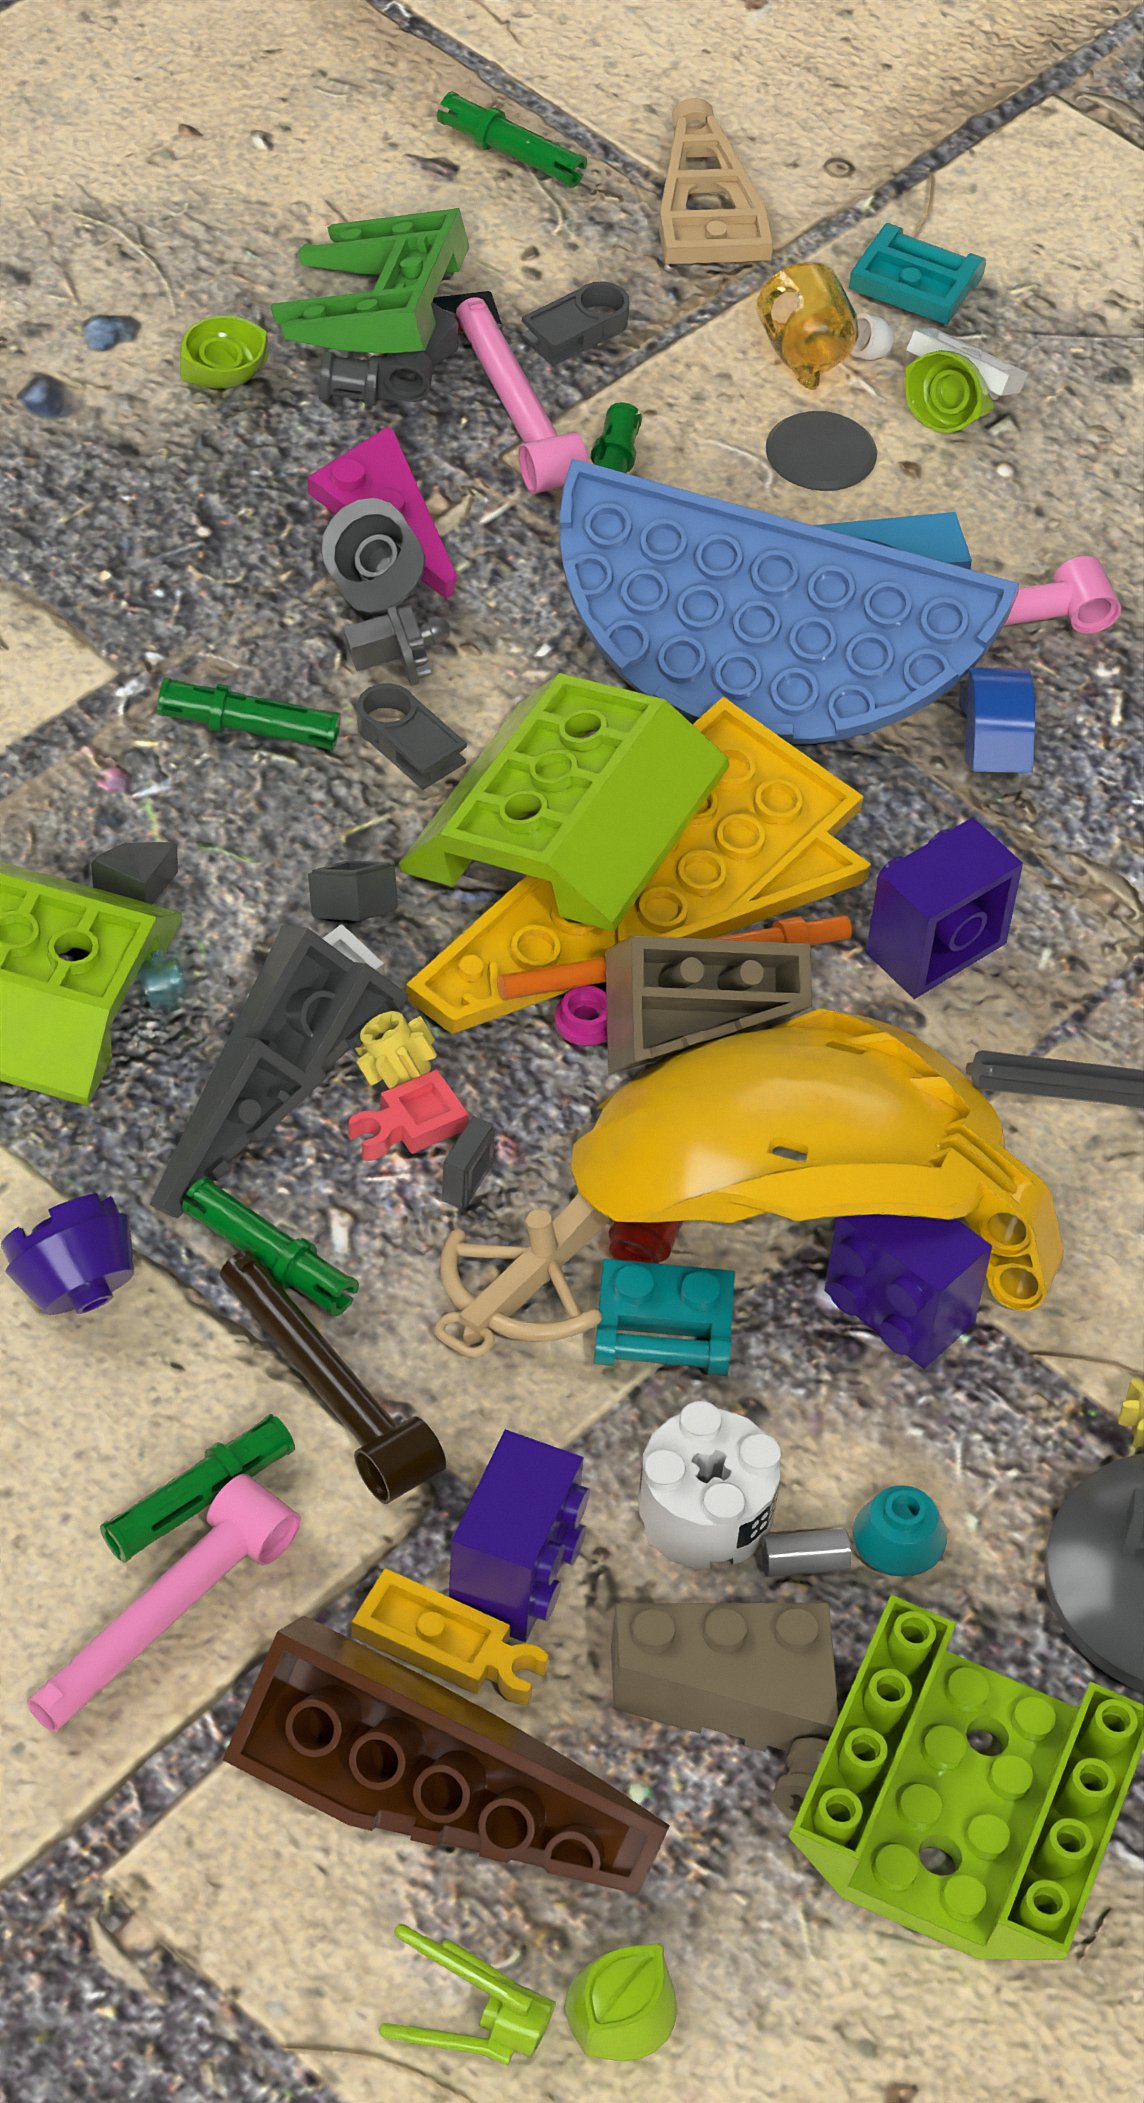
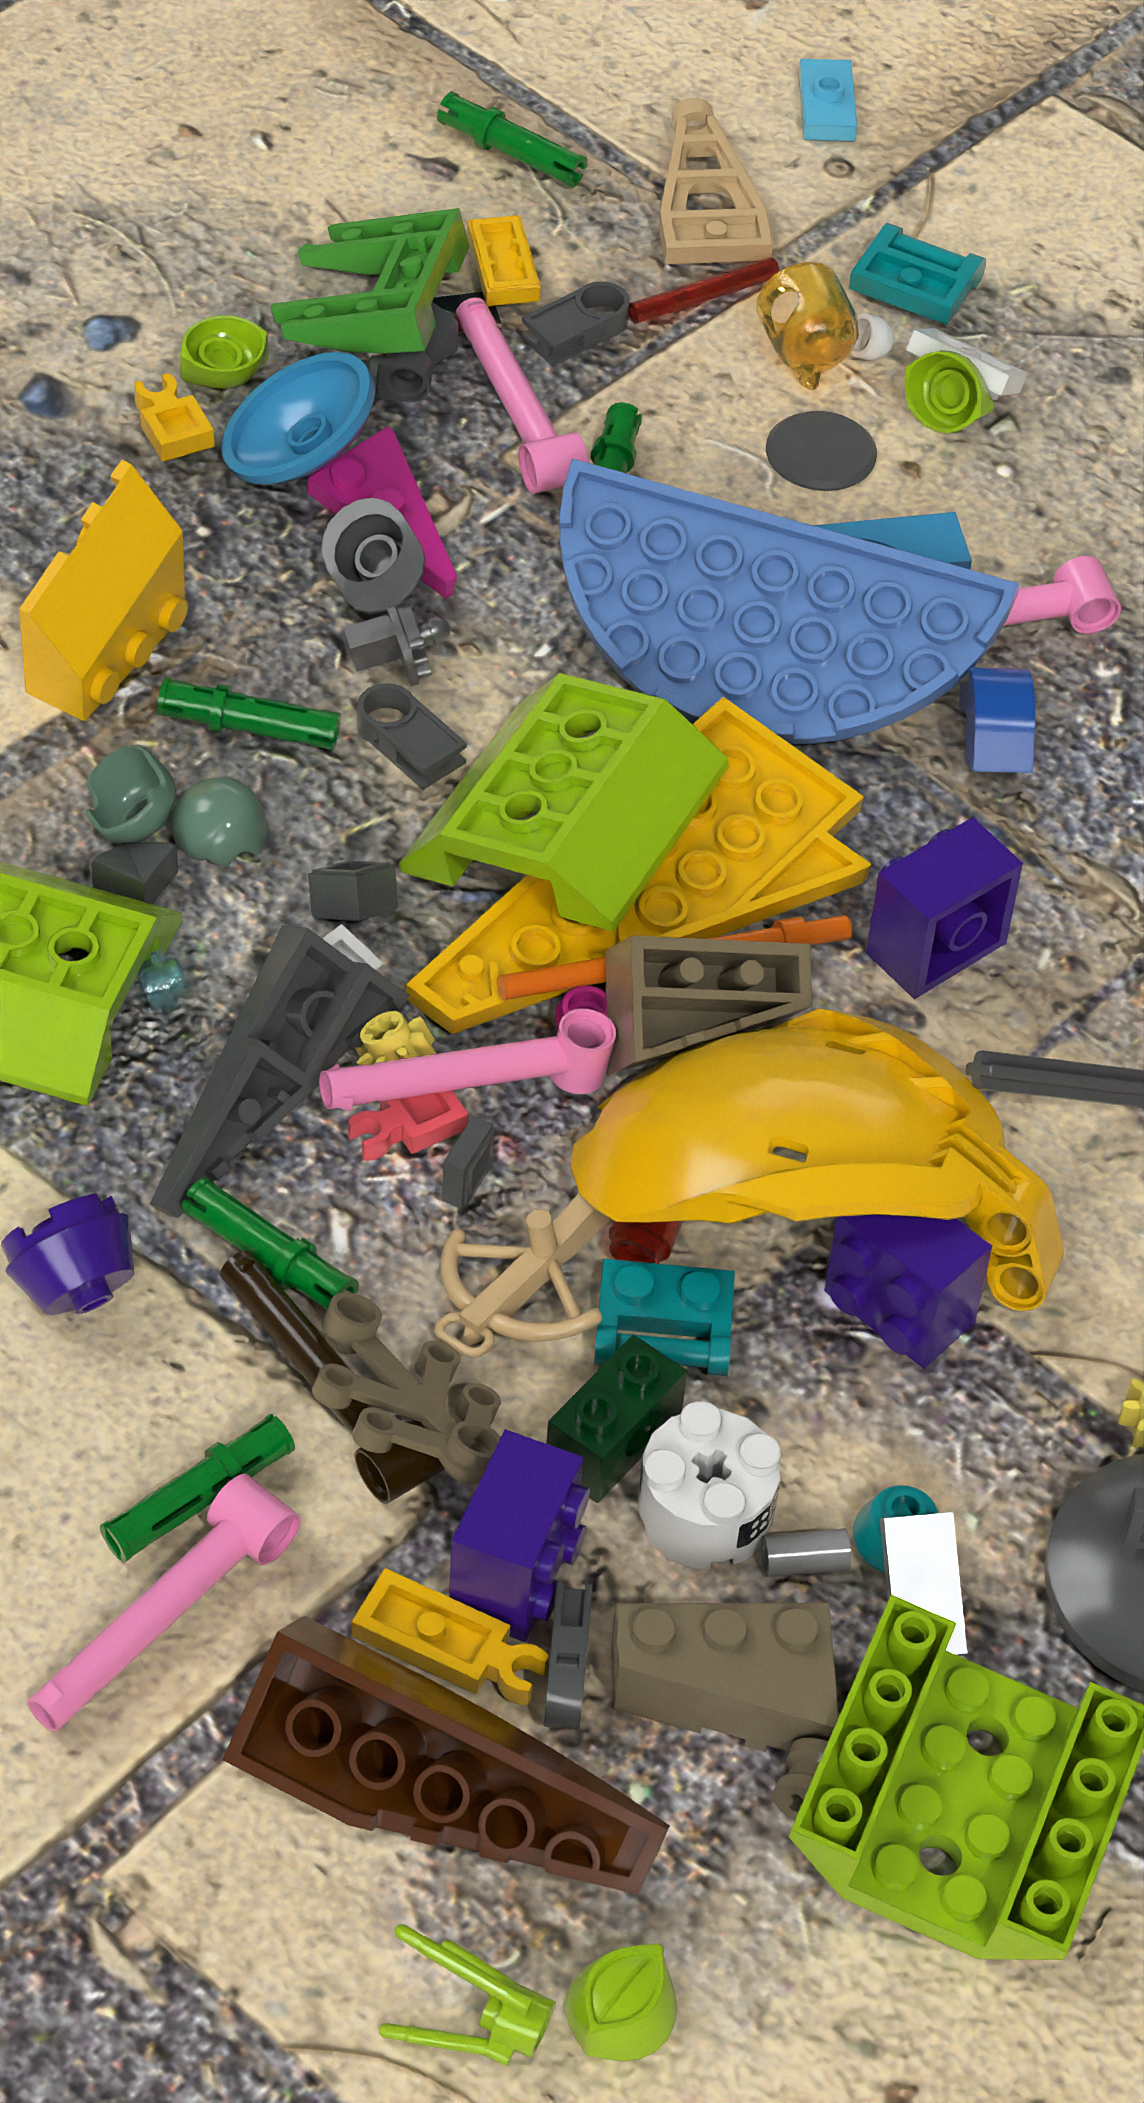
none -> yellow wedge [19,460,188,721]
none -> sand green hair [86,745,176,844]
none -> yellow plate [134,373,215,462]
none -> sand green hair [170,777,270,867]
none -> dark azure dish [222,352,375,485]
none -> dark tan plant [312,1292,501,1485]
none -> bright pink piece [319,1009,616,1112]
none -> yellow plate [467,215,541,306]
none -> dark grey piece [544,1581,593,1730]
none -> dark green brick [546,1334,687,1503]
none -> clear red piece [629,257,780,324]
none -> medium azure plate [799,59,857,141]
none -> tile [880,1512,967,1654]

